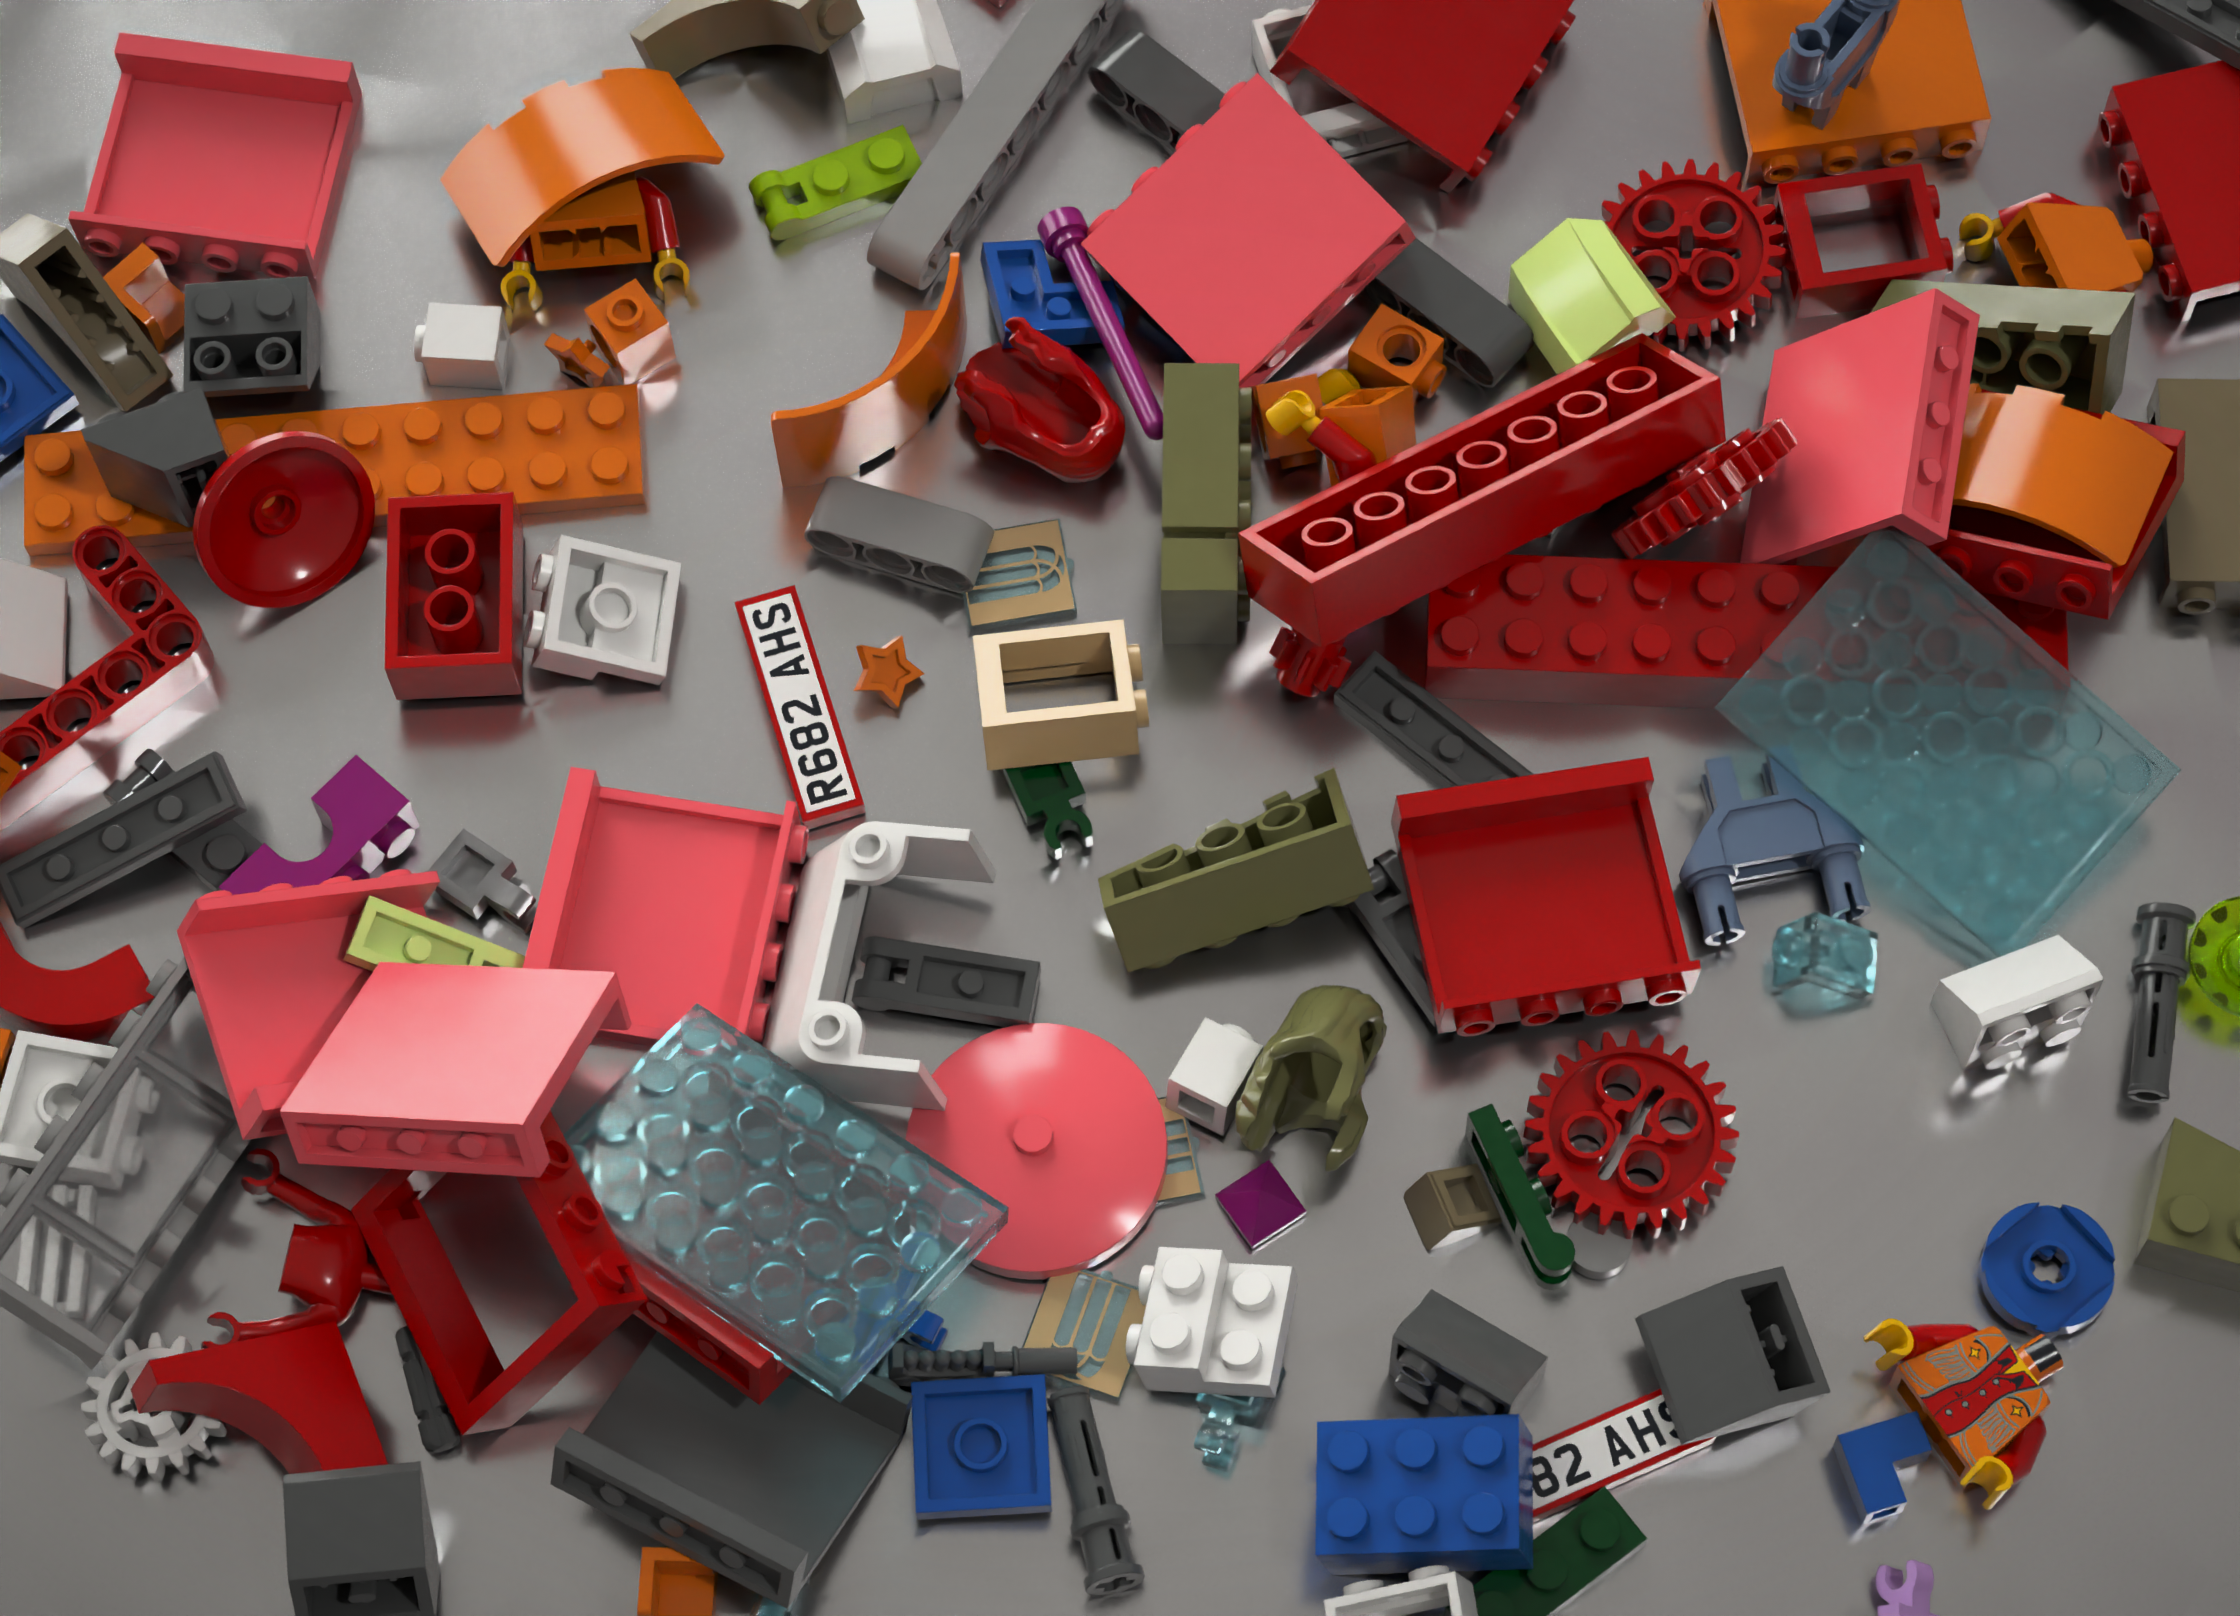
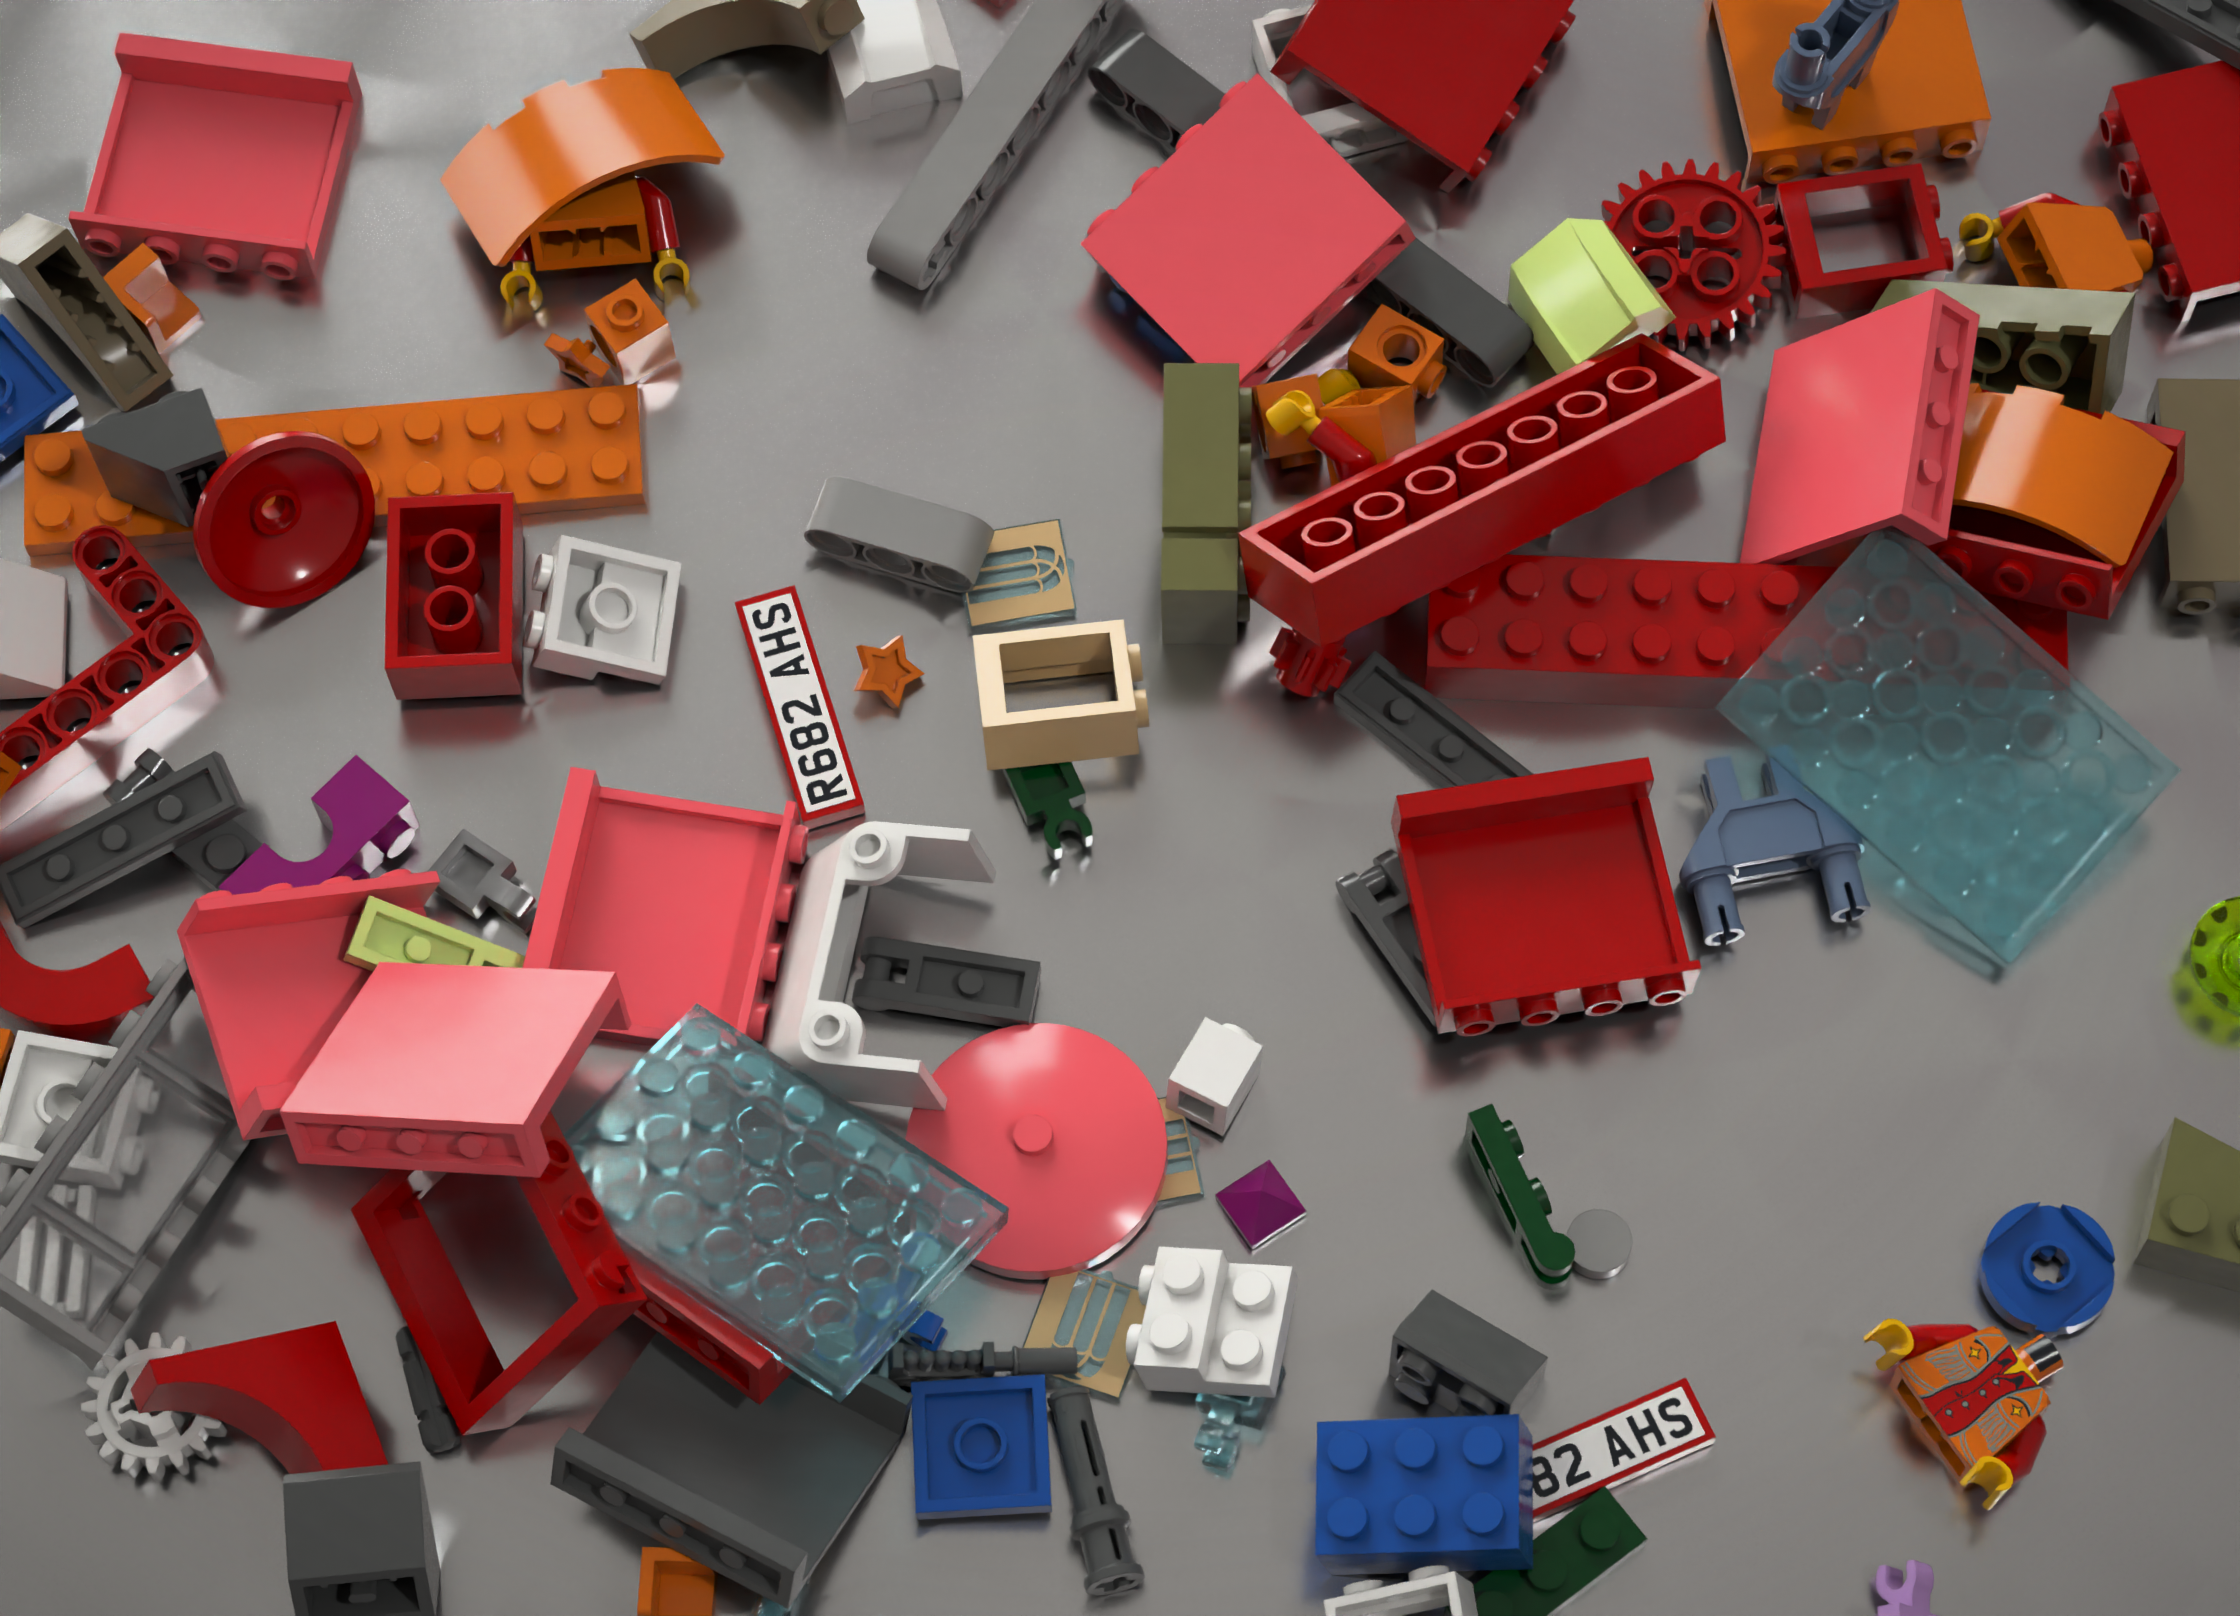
dark grey slope [183,276,320,397] -> none
red piece [201,1148,393,1349] -> none
white brick [414,303,510,390] -> none
lime plate [748,125,922,240] -> none
orange panel [771,252,967,488] -> none
red hair [954,317,1126,483] -> none
blue plate [980,239,1125,349] -> none
magenta piece [1037,206,1163,440] -> none
olive wedge [1098,768,1374,973] -> none
olive hair [1235,985,1387,1172] -> none
dark tan slope [1404,1164,1503,1250] -> none
red gear [1523,1030,1739,1239] -> none
red gear [1611,417,1798,559] -> none
dark grey slope [1635,1266,1831,1445] -> none
clear light blue bracket [1772,912,1878,1000] -> none
blue piece [1833,1411,1932,1525] -> none
white slope [1931,935,2104,1071] -> none
dark grey pin [2127,902,2196,1103] -> none

